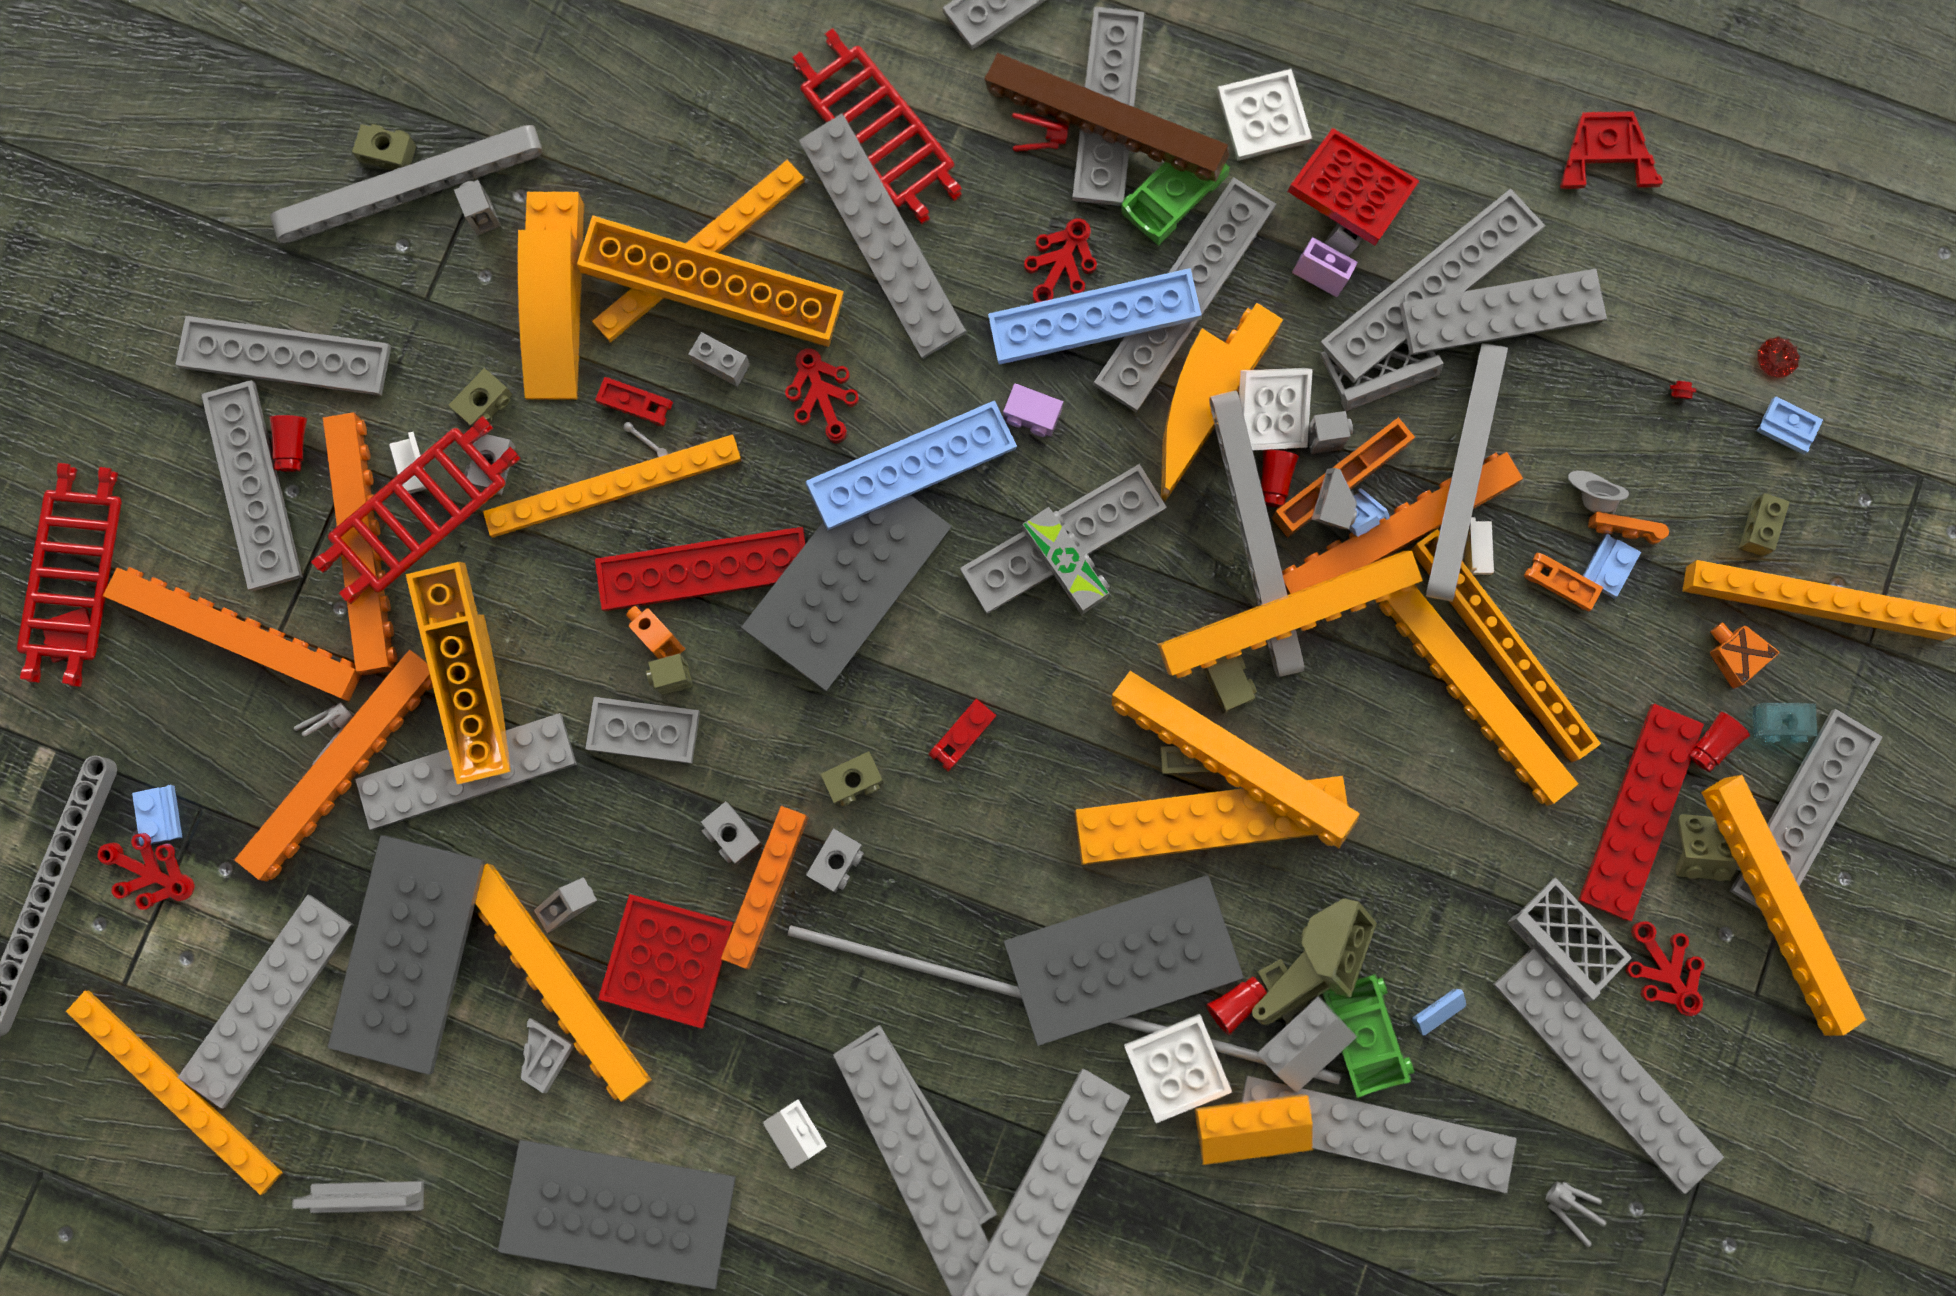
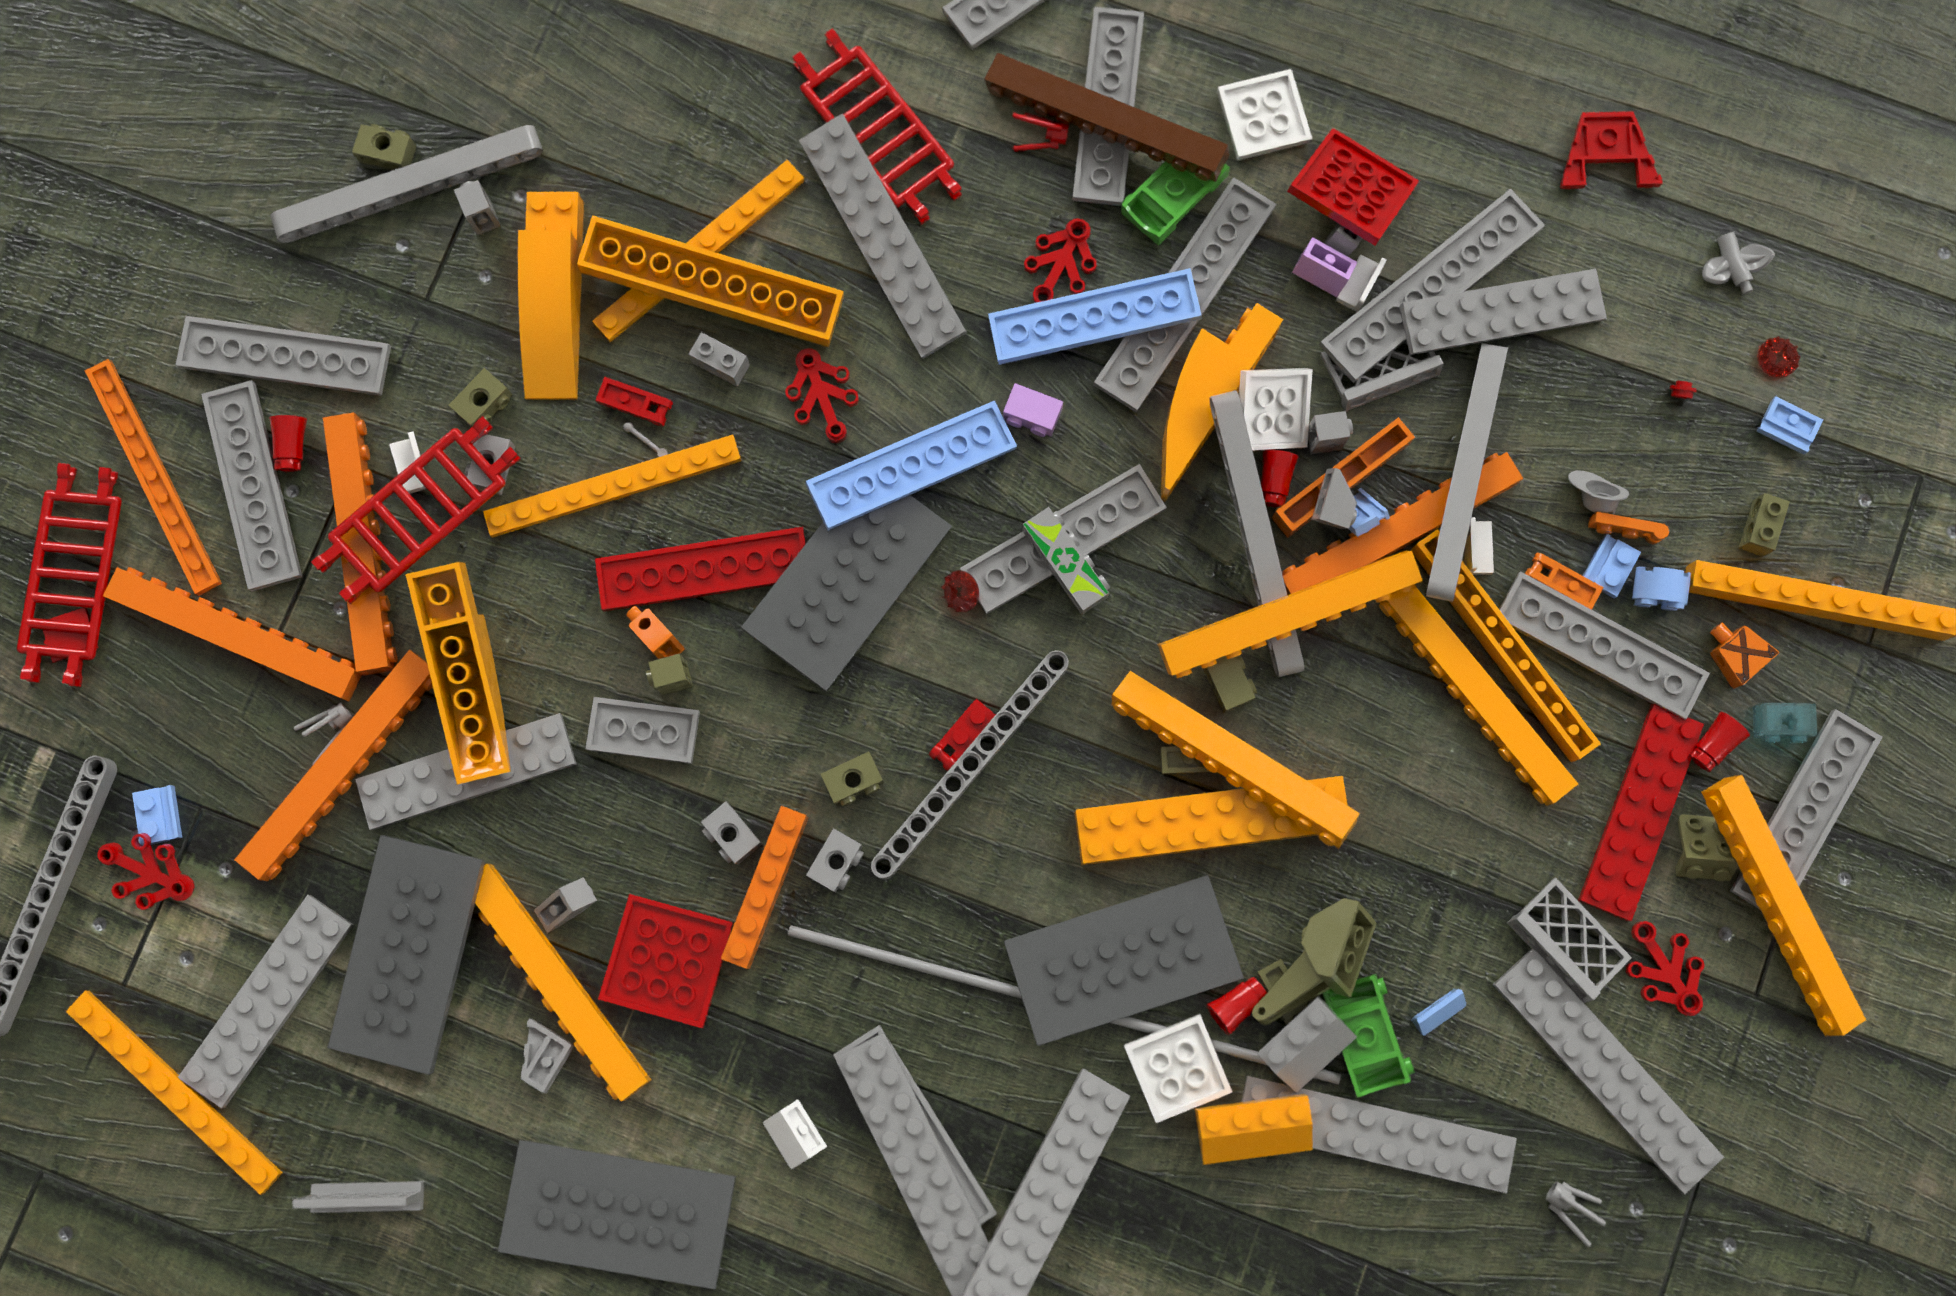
none -> orange plate [85,359,222,596]
none -> light grey beam [871,650,1069,880]
none -> clear red gear [941,570,979,612]
none -> white panel [1336,254,1386,312]
none -> light grey plate [1499,571,1710,720]
none -> light blue brick [1632,567,1691,611]
none -> light grey plant [1702,232,1775,294]

